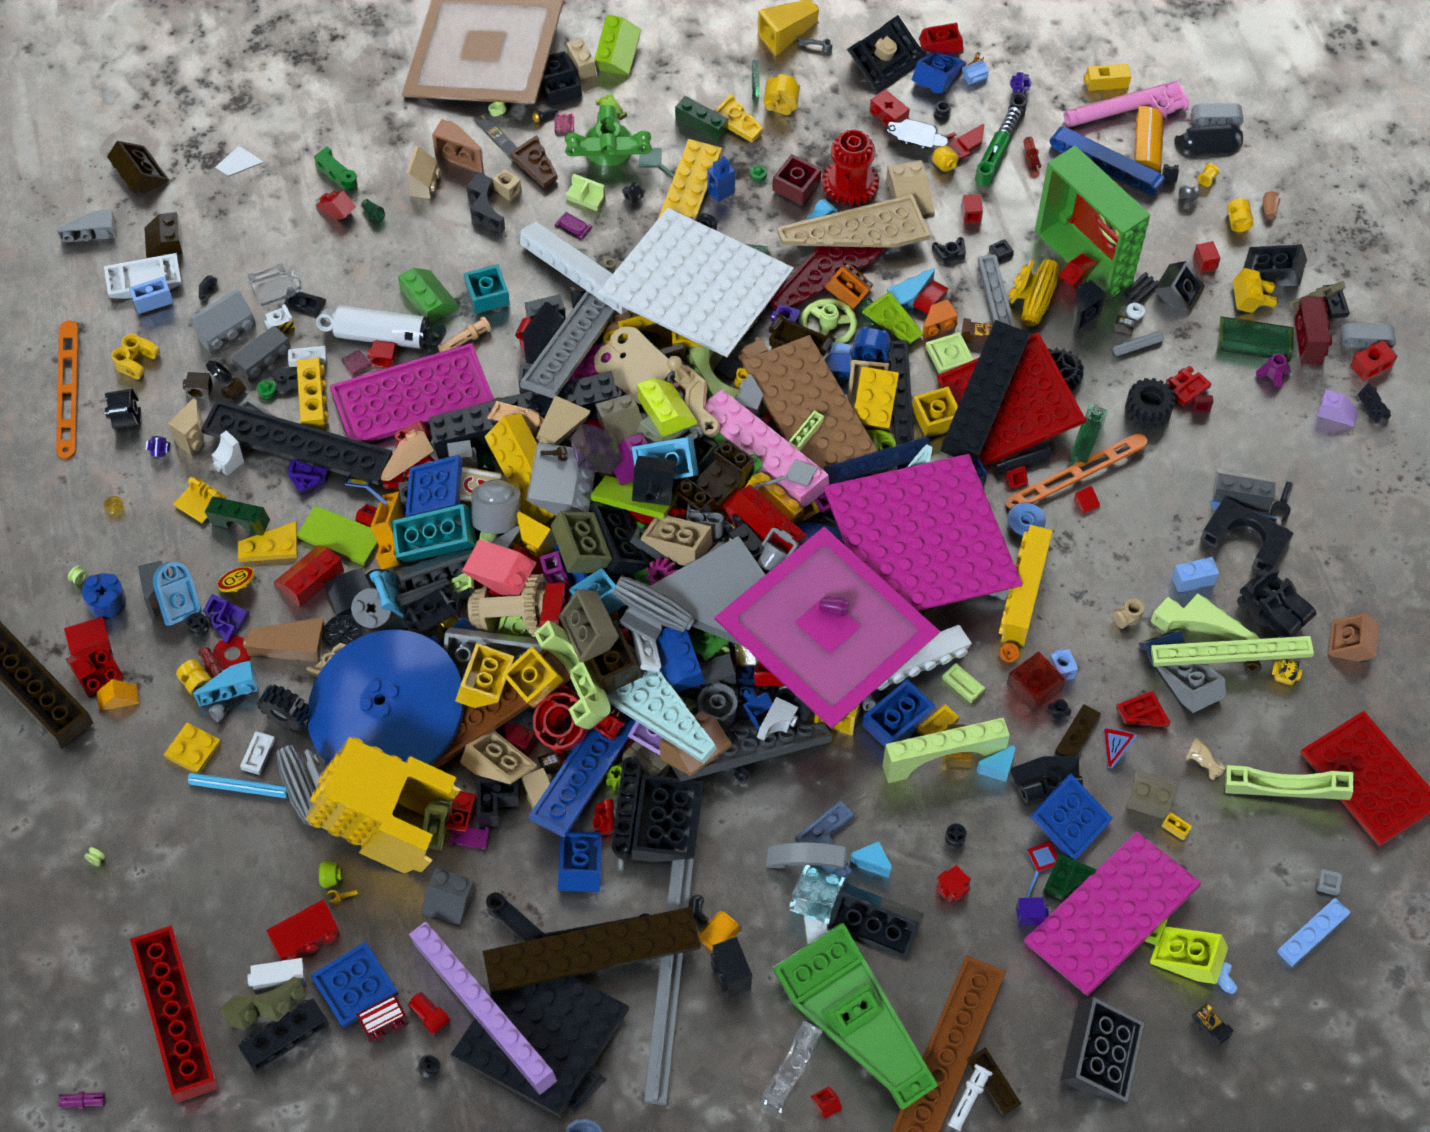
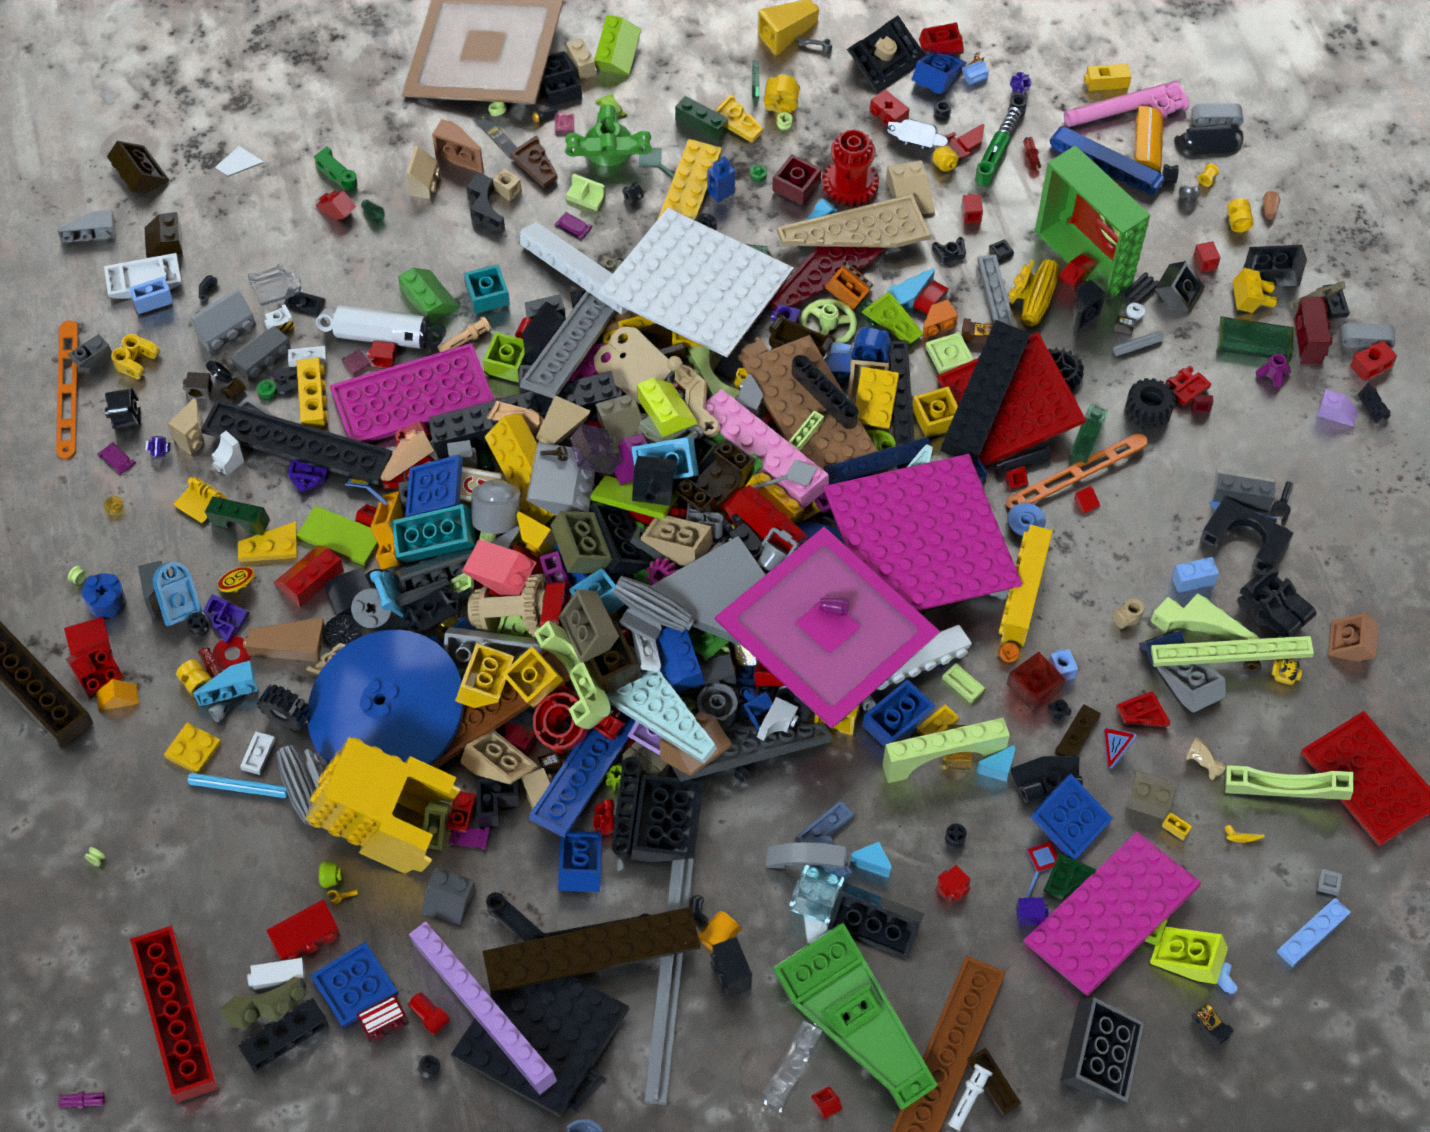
none -> dark grey slope [68,334,112,368]
none -> magenta piece [97,442,136,475]
none -> lime brick [483,332,527,383]
none -> yellowish green bush [777,112,793,130]
none -> black beam [791,355,859,429]
none -> yellow bar [1225,825,1265,843]

